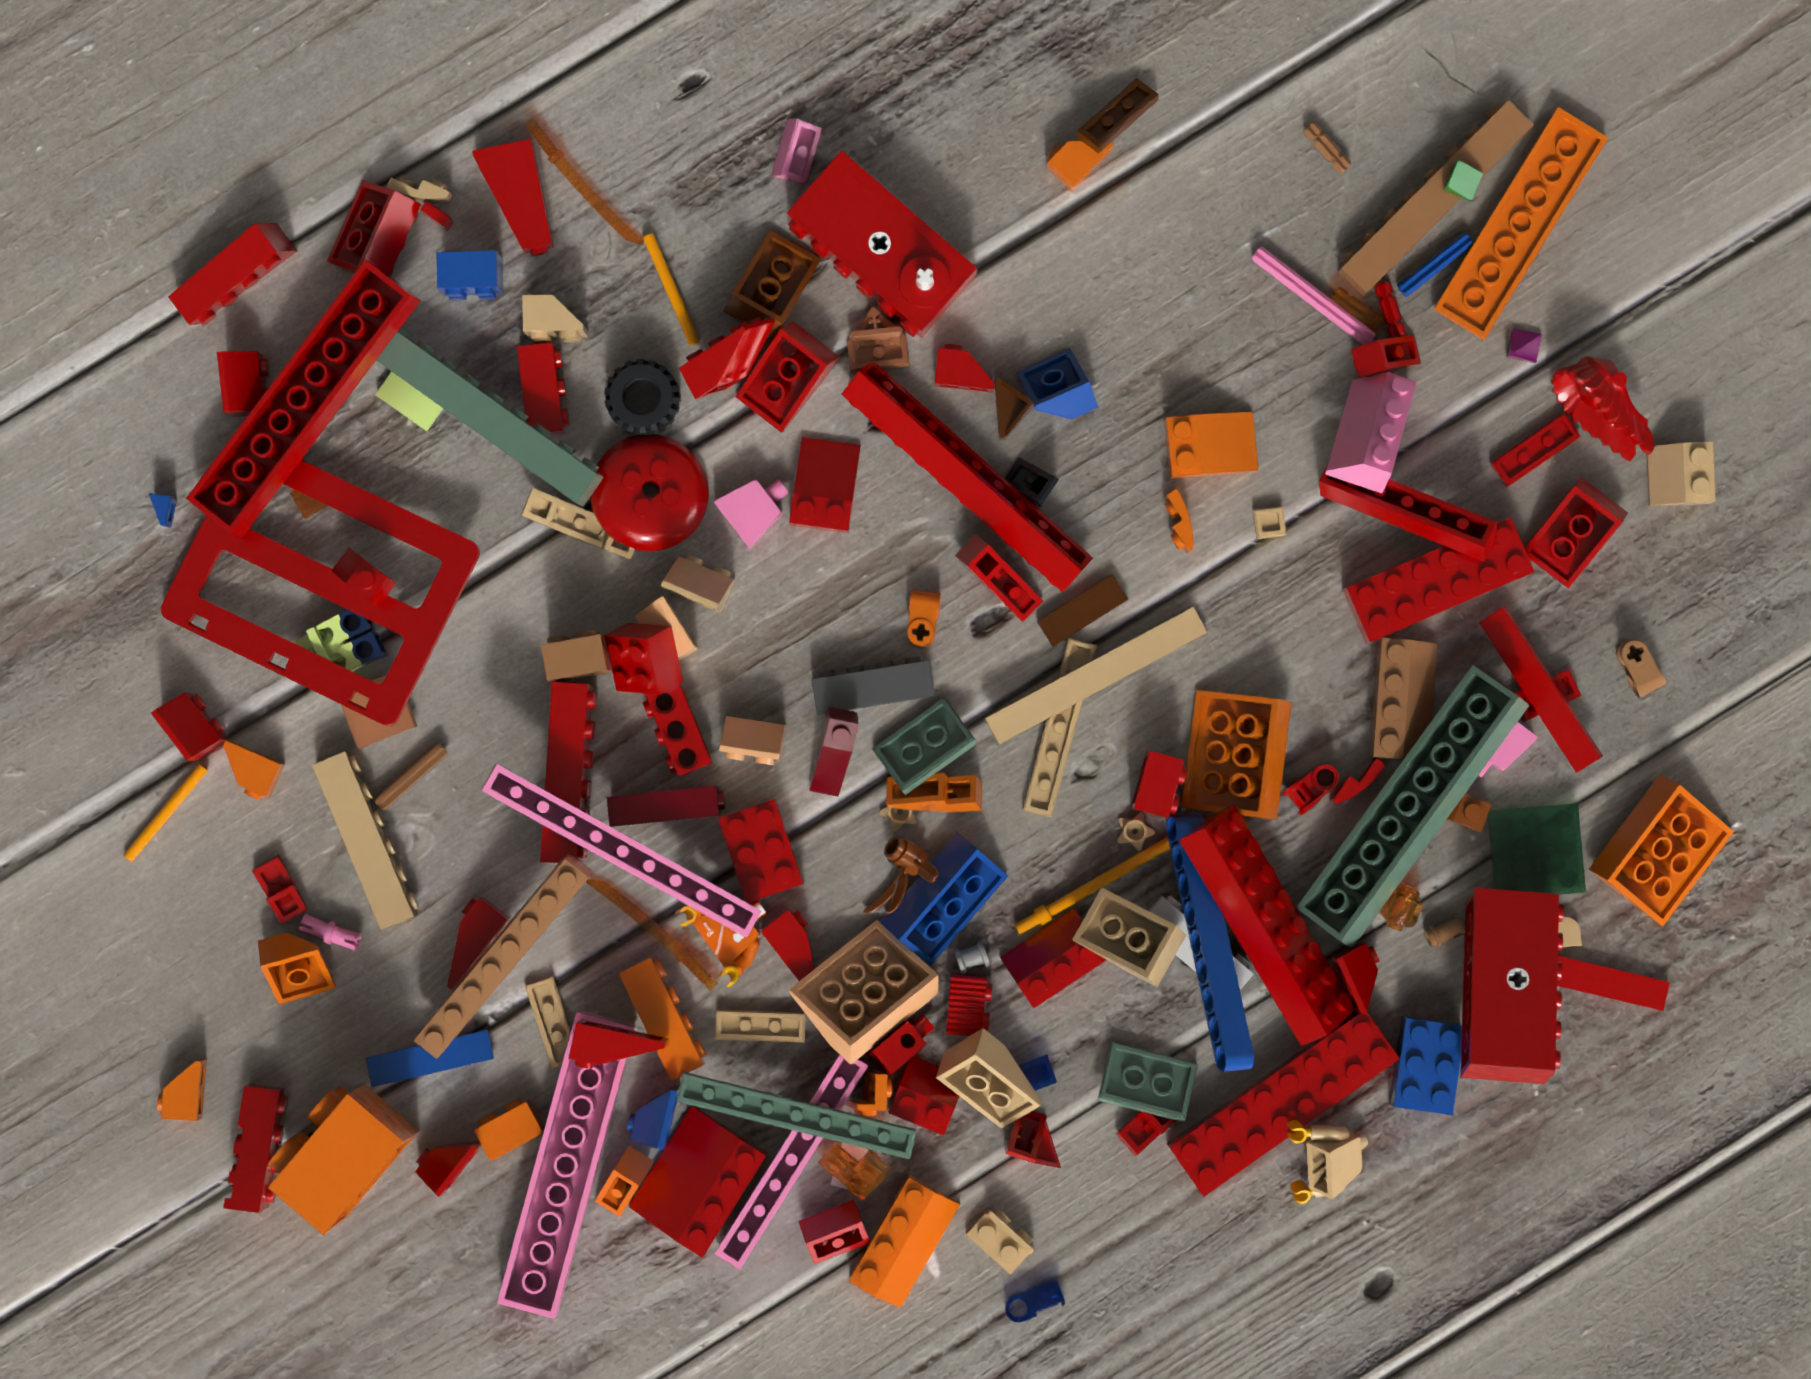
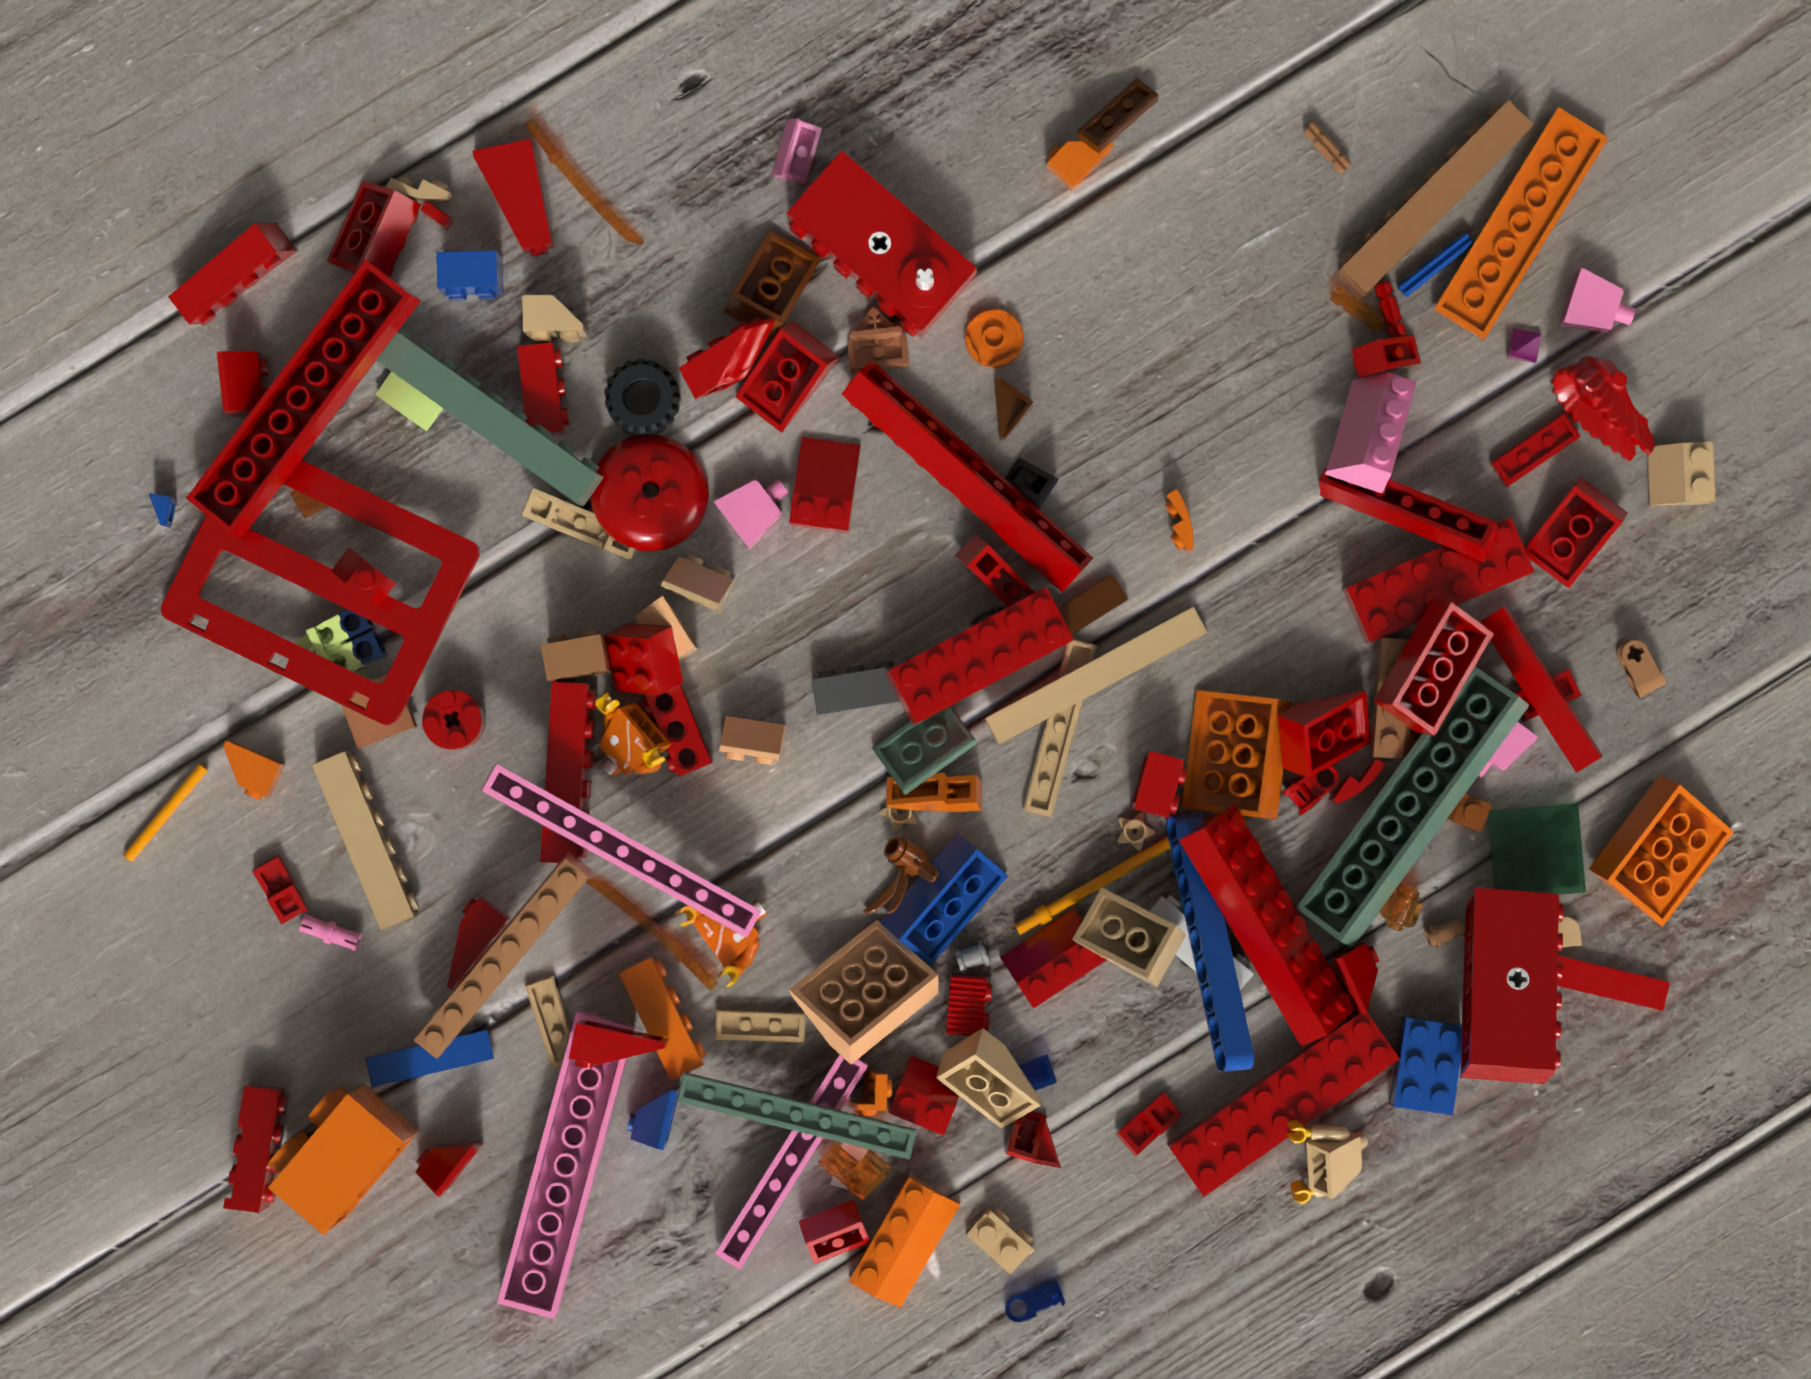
red slope [151,692,226,761] -> none
orange slope [157,1059,207,1121] -> none
orange slope [258,932,336,1005] -> none
medium nougat axle [373,742,448,811] -> none
orange brick [474,1098,545,1162] -> none
orange slope [595,1146,654,1217] -> none
dark red slope [607,786,725,827] -> none
red slope [629,1105,768,1258] -> none
light orange bar [643,233,700,346] -> none
red brick [718,799,804,903] -> none
red slope [760,909,815,981] -> none
dark red slope [809,707,859,797] -> none
red torso [866,1015,934,1076] -> none
orange piece [907,589,941,648] -> none
red slope [934,344,994,393] -> none
blue slope [1016,348,1098,420] -> none
sand green tile [1097,1041,1198,1122] -> none
orange slope [1164,412,1259,480] -> none
bright pink axle [1252,247,1376,345] -> none
tan tile [1253,506,1287,540] -> none
slope [1444,160,1483,201] -> none
none -> red brick [422,690,486,750]
none -> orange torso [595,692,671,776]
none -> red brick [884,587,1074,725]
none -> orange tile [965,308,1024,368]
none -> red slope [1278,689,1370,778]
none -> red brick [1373,599,1494,736]
none -> bright pink torso [1559,268,1635,333]

